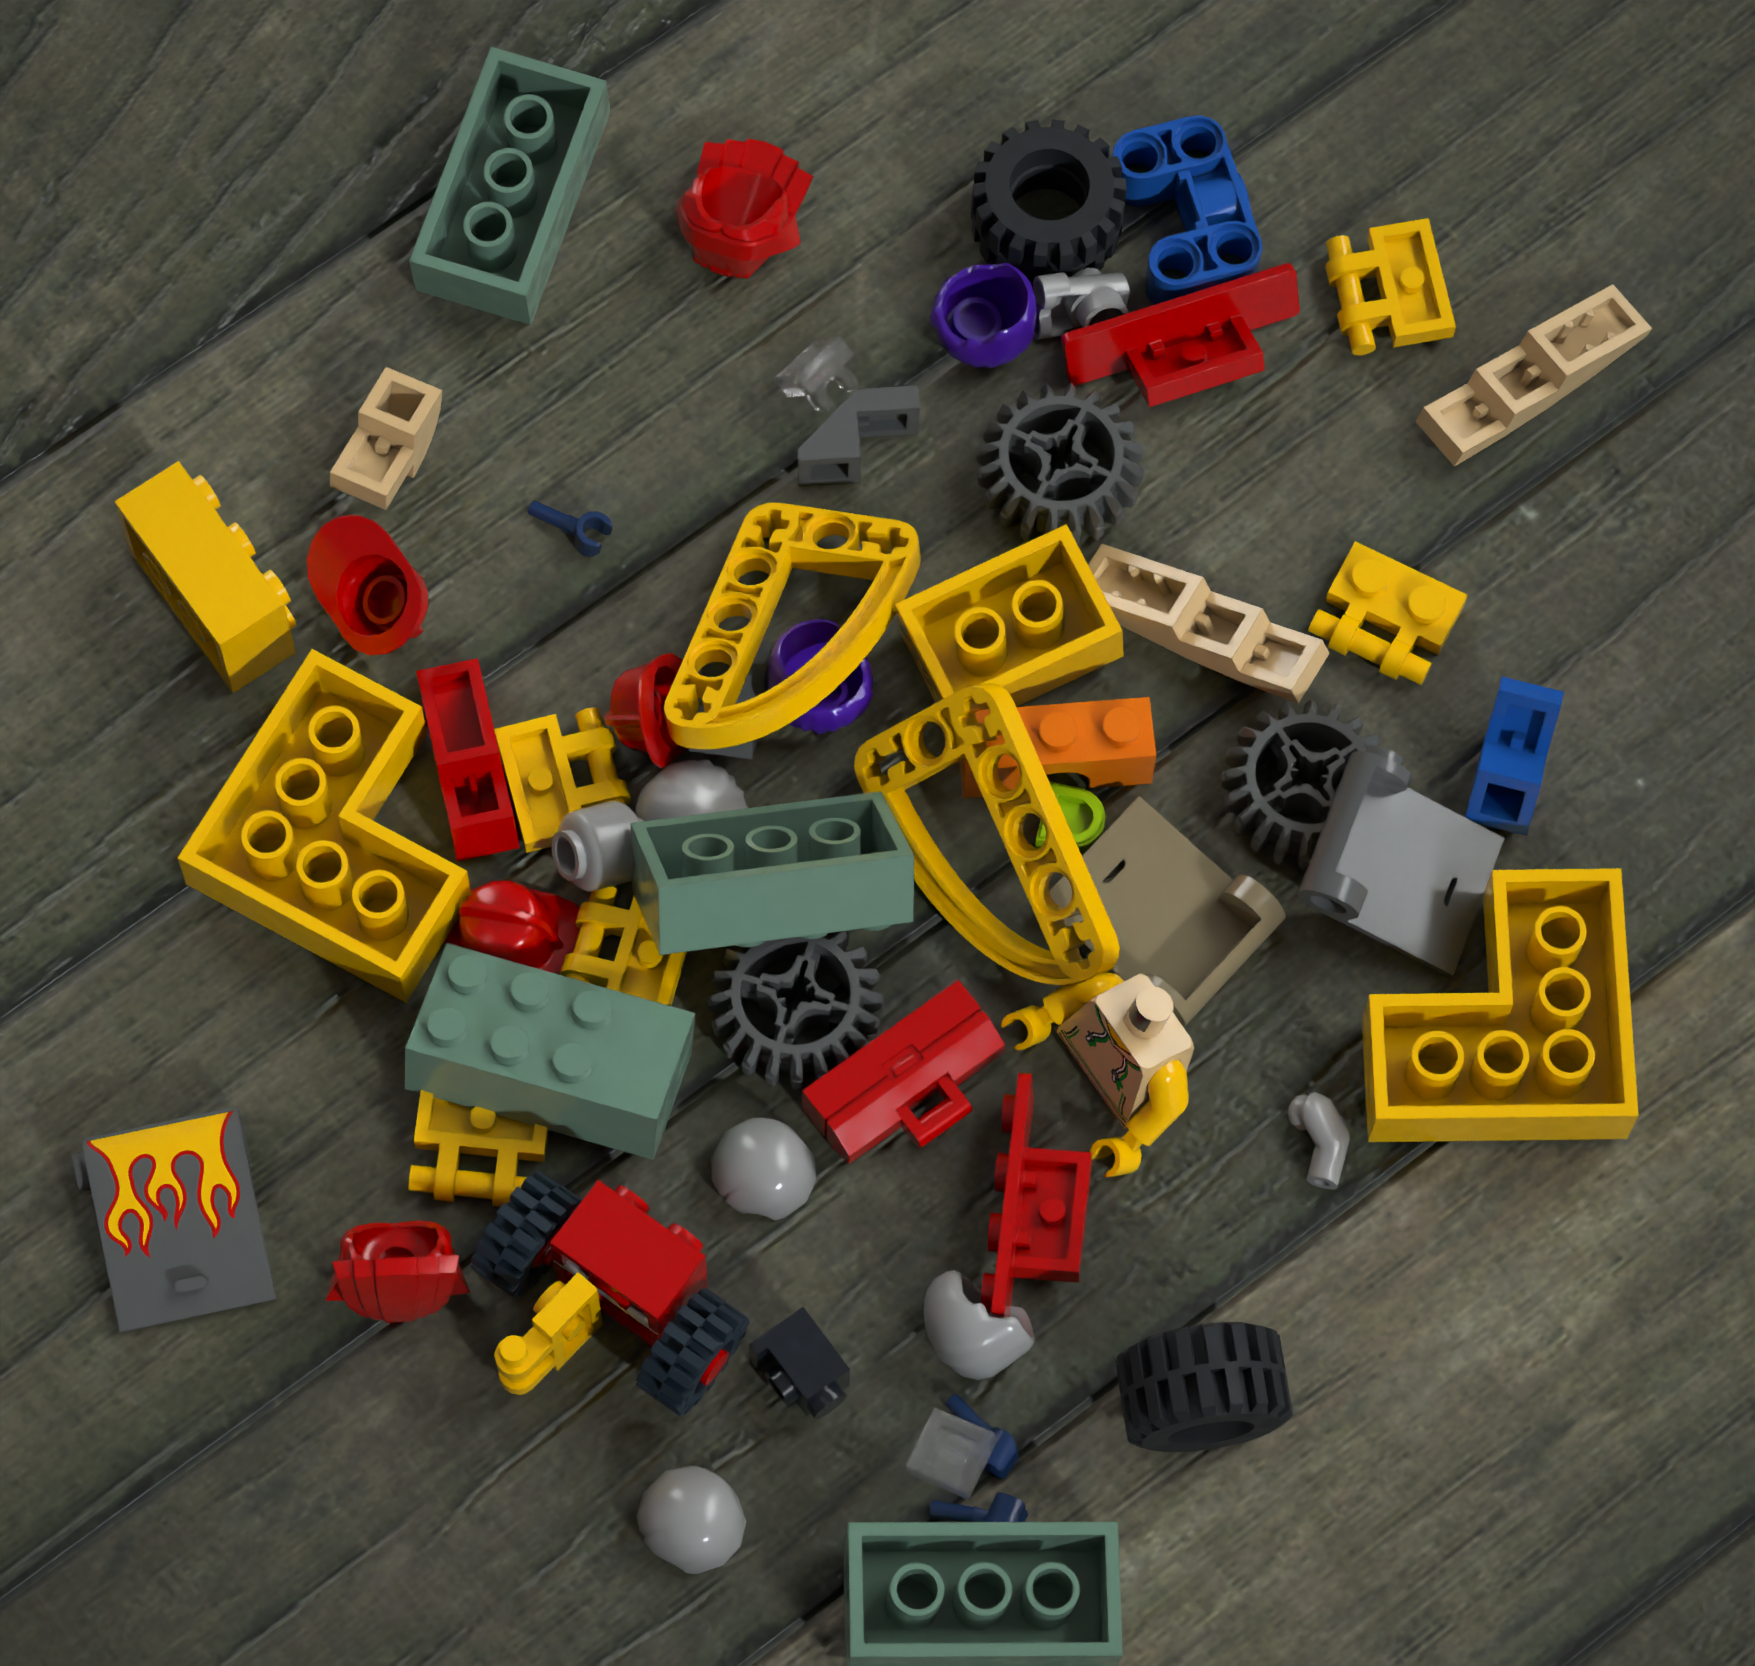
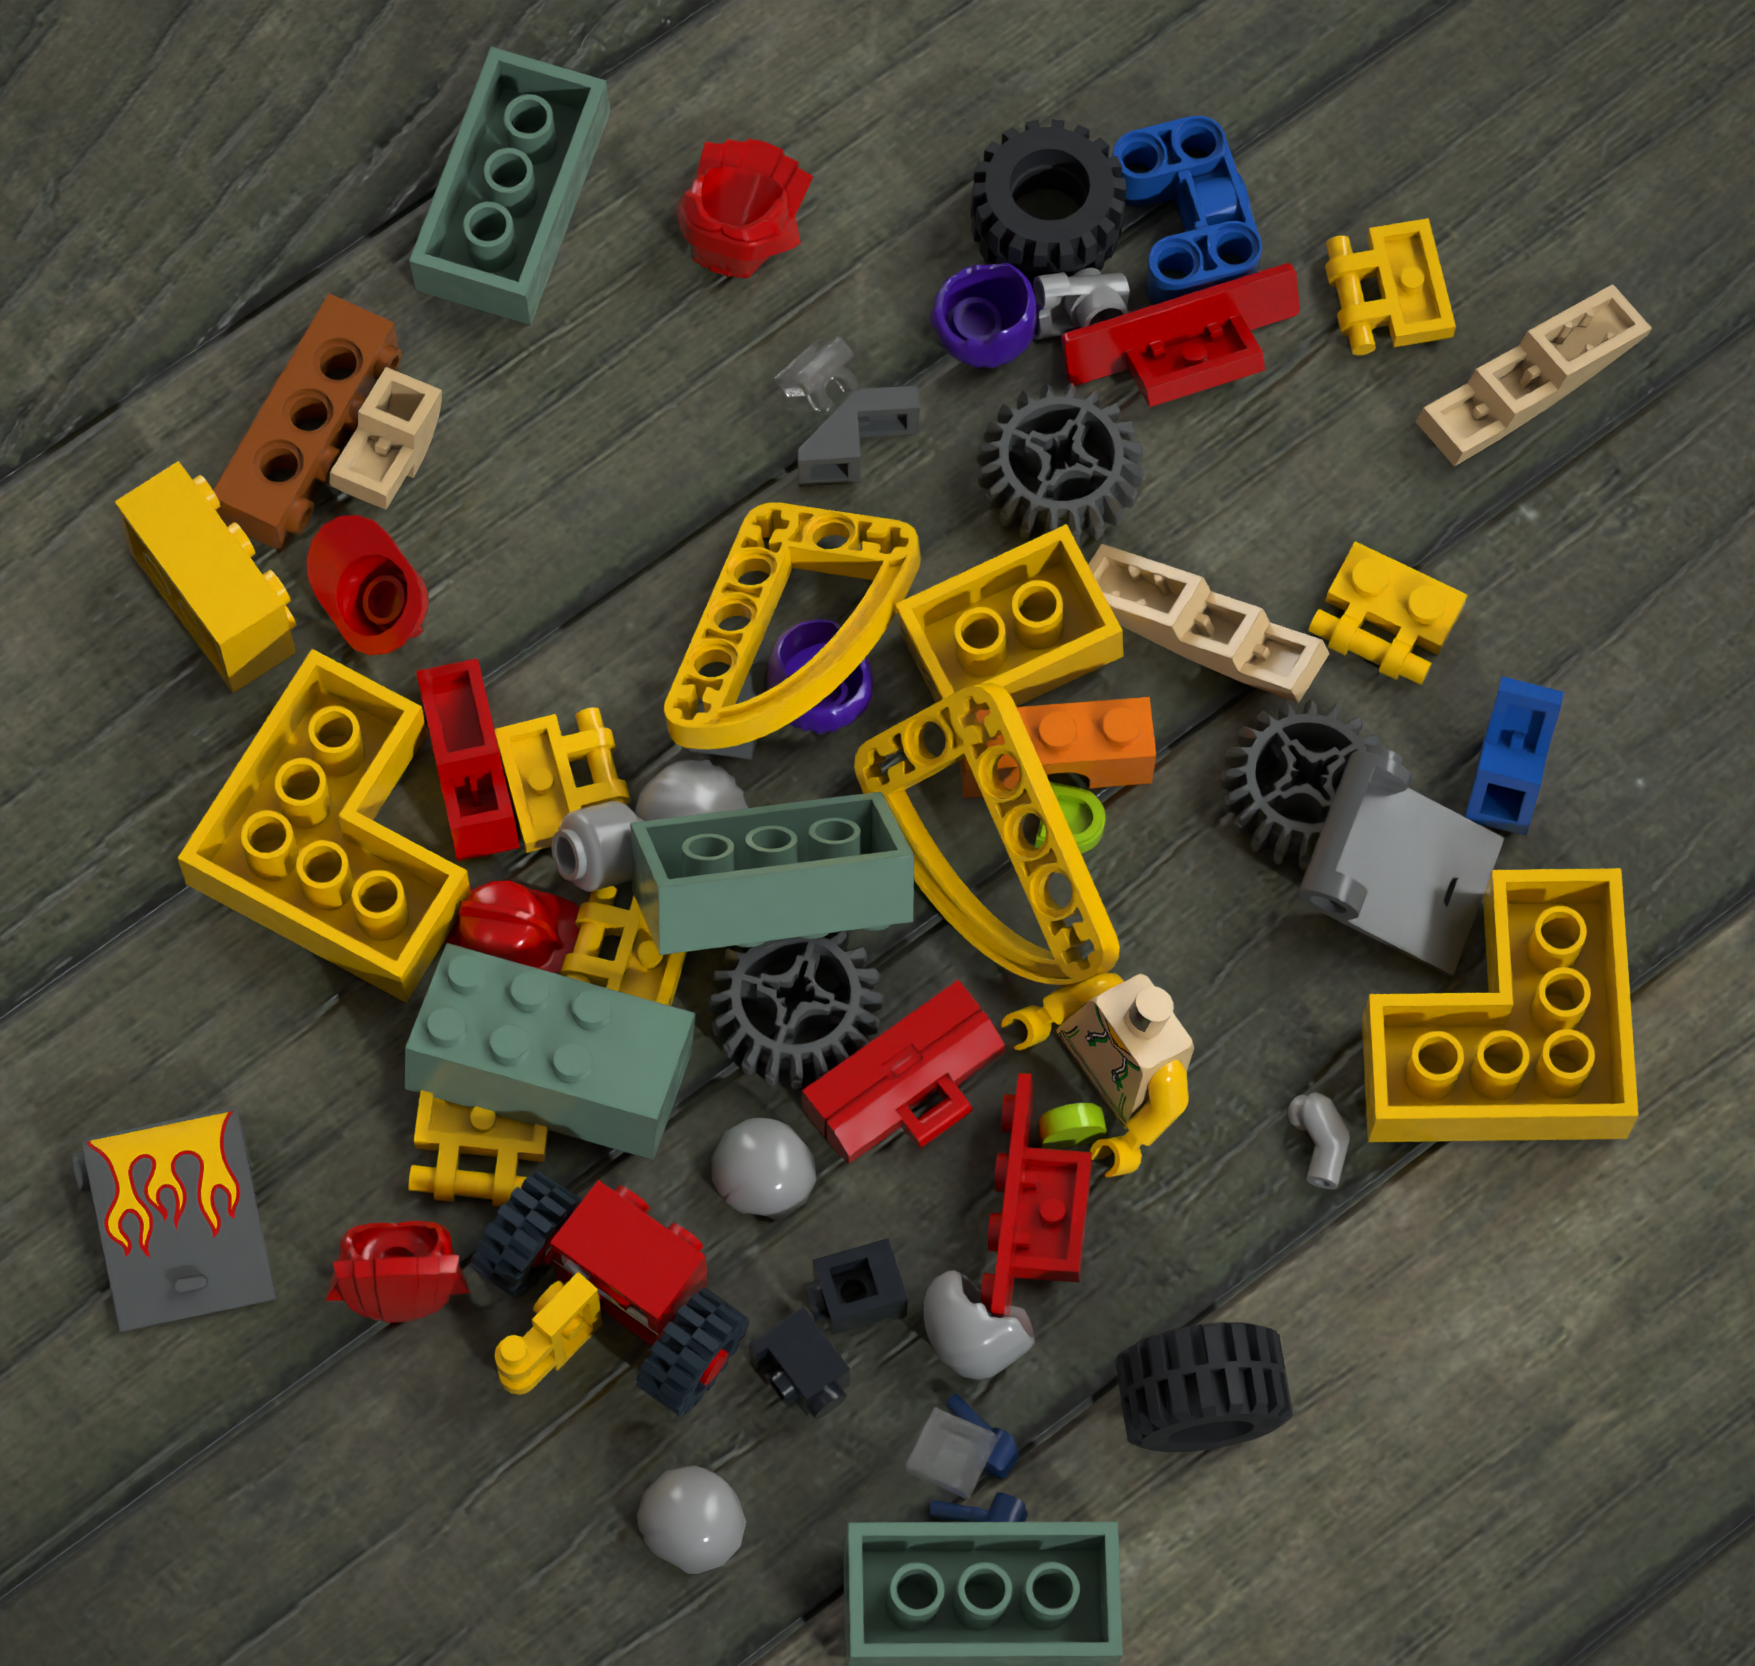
dark blue hand [528,500,613,557] -> none
red piece [603,653,693,768] -> none
dark tan door [1049,796,1286,1027] -> none
none -> dark orange brick [213,293,402,552]
none -> black brick [804,1238,908,1335]
none -> lime tile [1037,1103,1107,1150]

